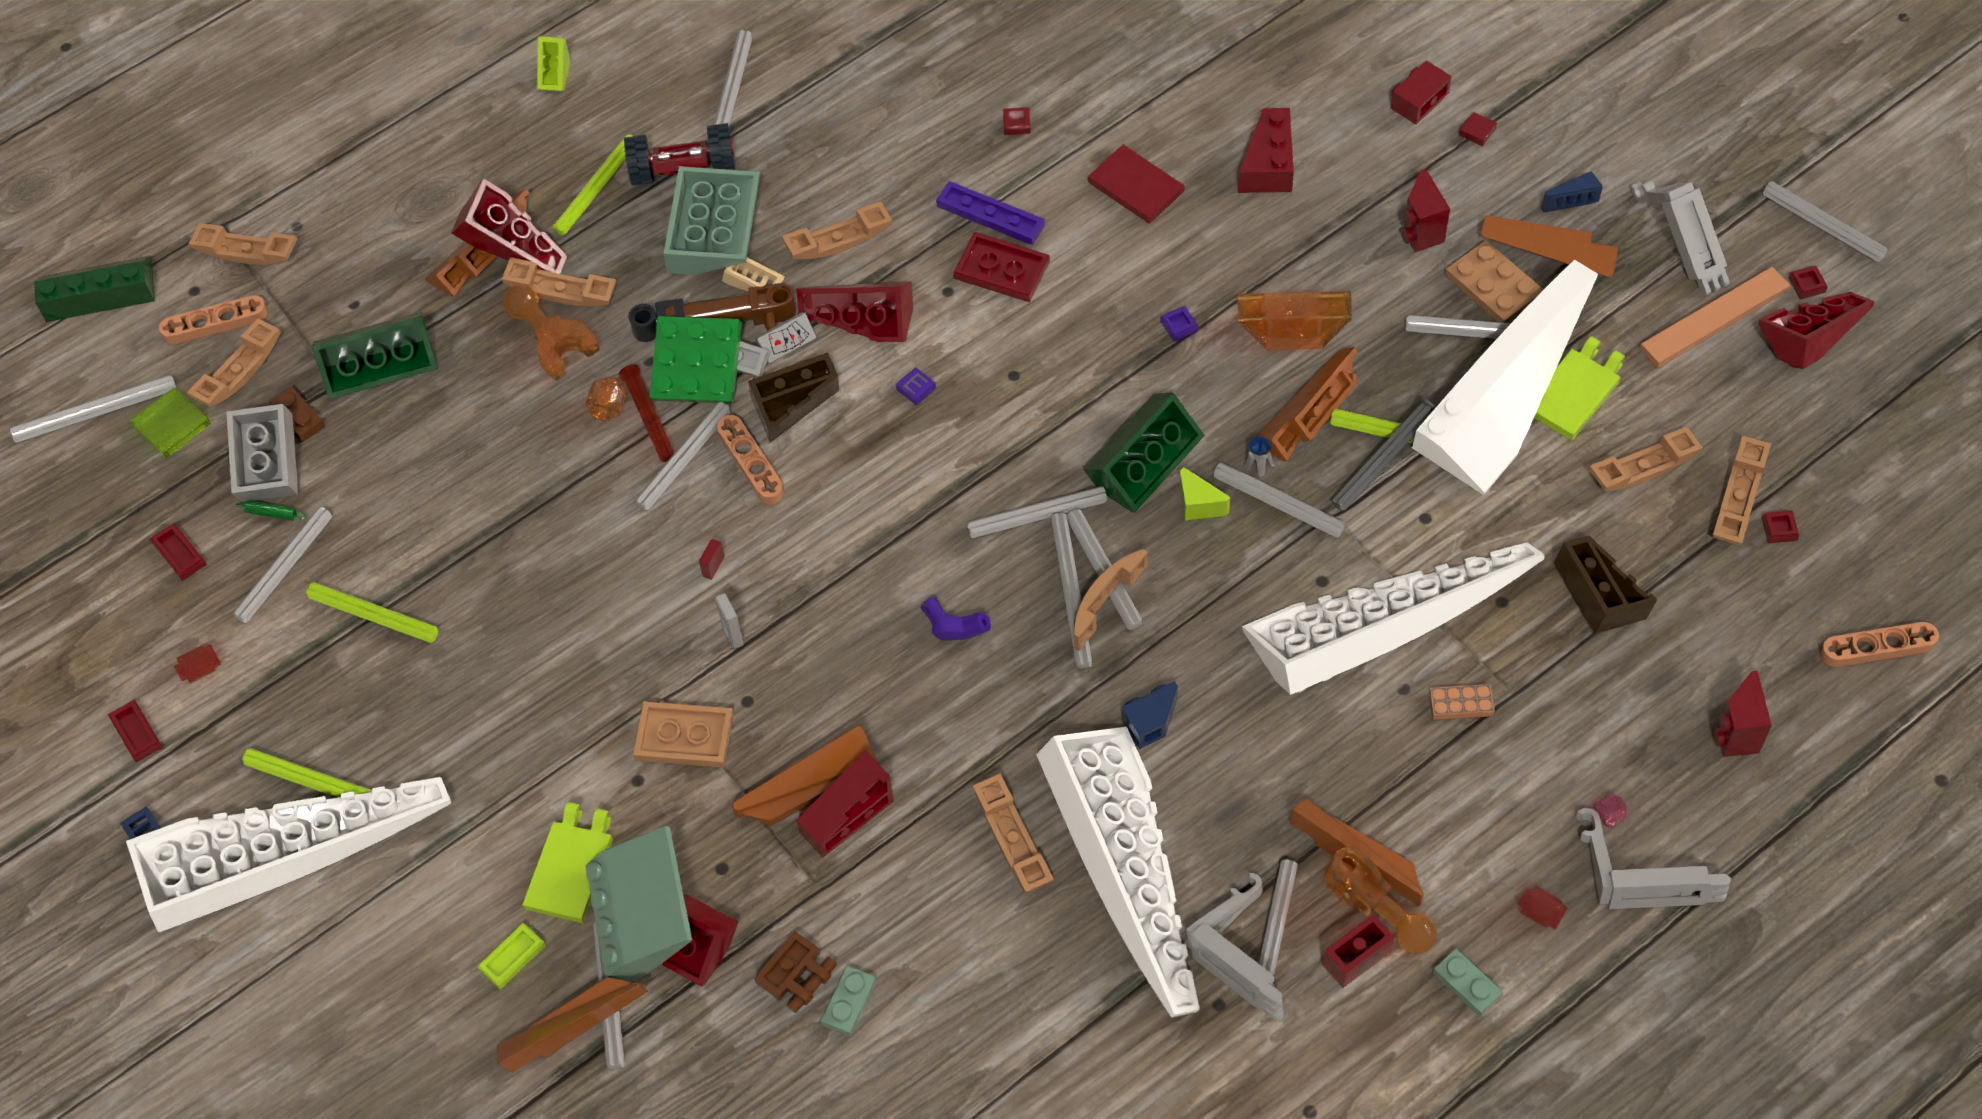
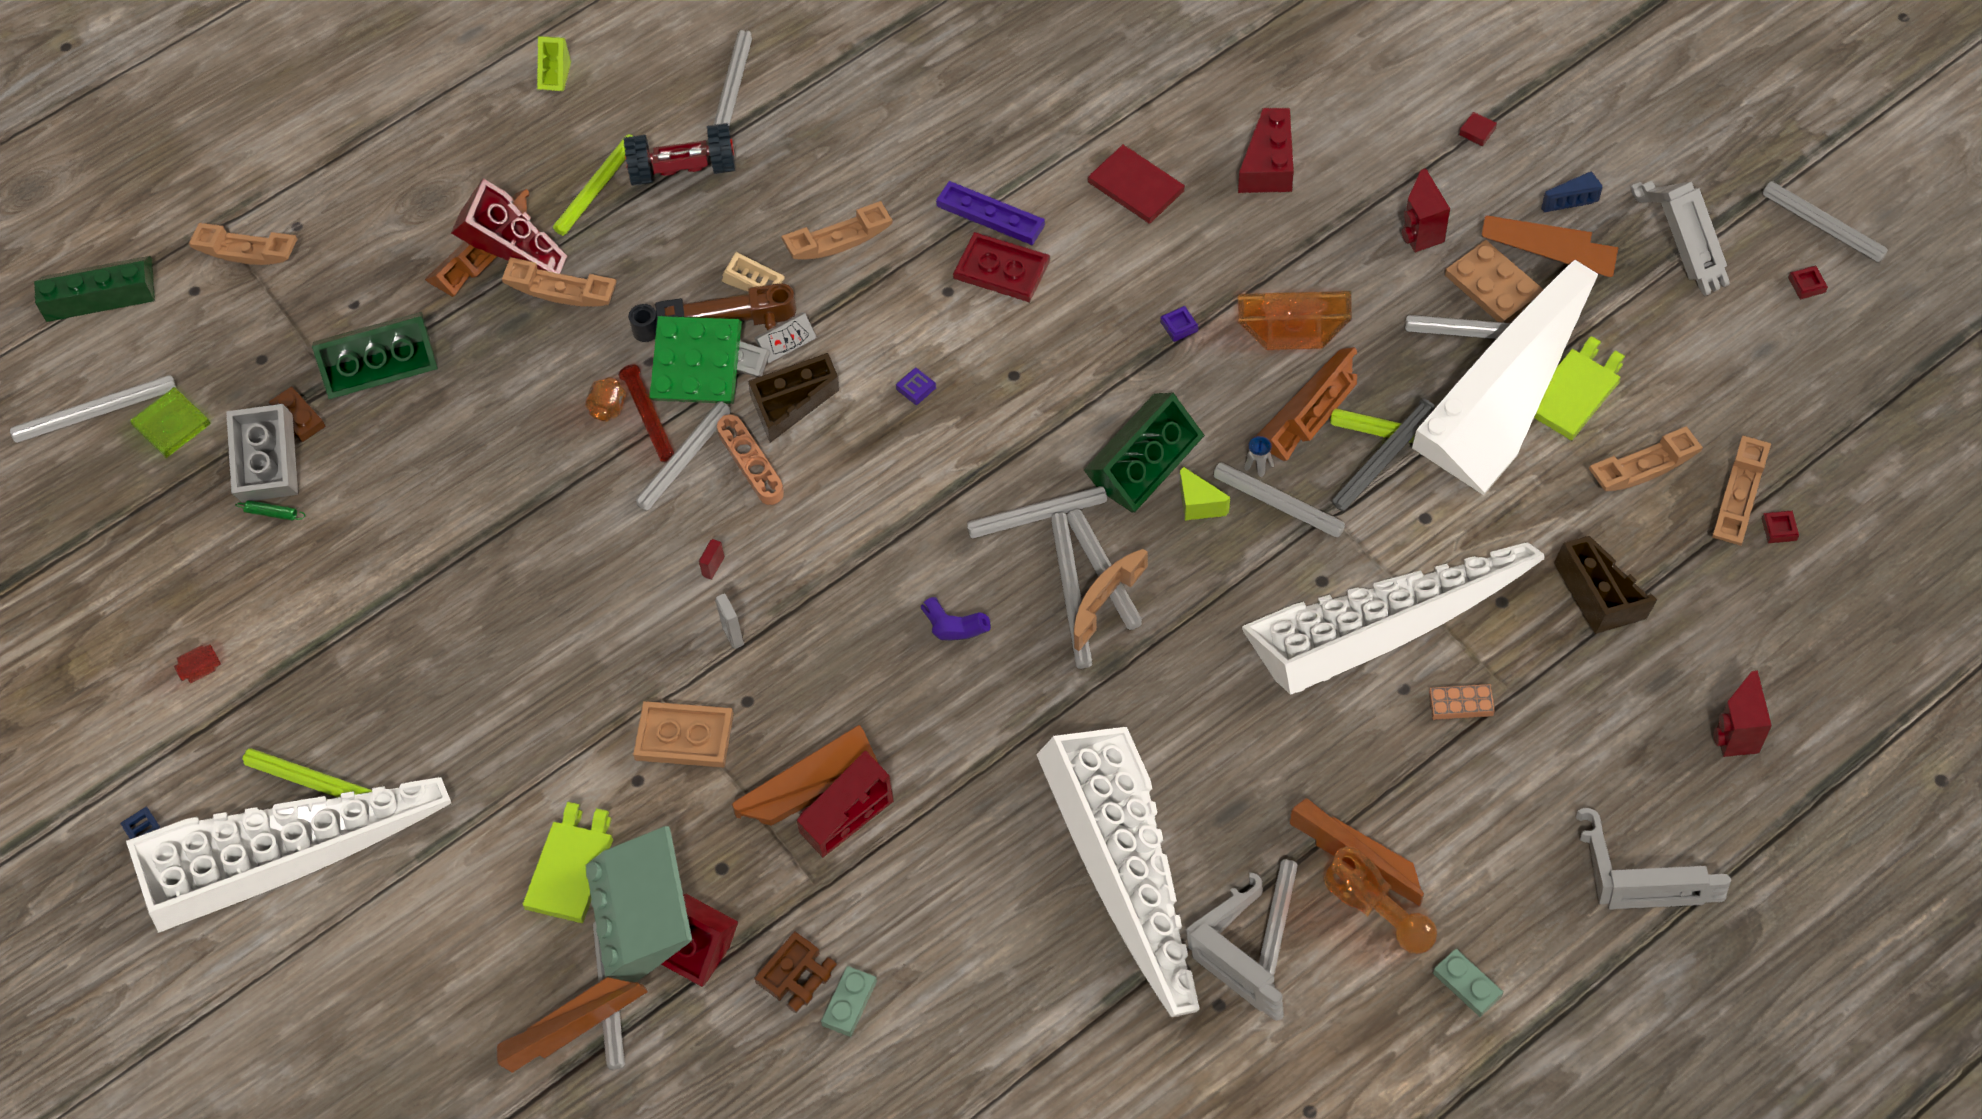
dark red tile [108,699,163,763] -> none
dark red tile [150,523,207,581] -> none
nougat beam [159,295,268,344] -> none
medium nougat slope [187,319,281,407] -> none
light grey axle [233,507,332,623] -> none
lime axle [306,582,439,643] -> none
lime tile [477,923,546,990] -> none
clear orange piece [503,285,599,380] -> none
sand green slope [663,166,760,275] -> none
dark red wedge [796,282,913,342] -> none
medium nougat slope [972,774,1054,894] -> none
dark red tile [1003,107,1031,135] -> none
dark blue slope [1122,681,1178,749] -> none
dark red brick [1322,913,1395,988] -> none
dark red brick [1391,60,1452,125] -> none
clear red brick [1518,886,1568,930] -> none
clear pink plate [1594,794,1628,828] -> none
nougat tile [1639,267,1791,369] -> none
dark red wedge [1758,292,1874,369] -> none
nougat beam [1820,622,1939,667] -> none

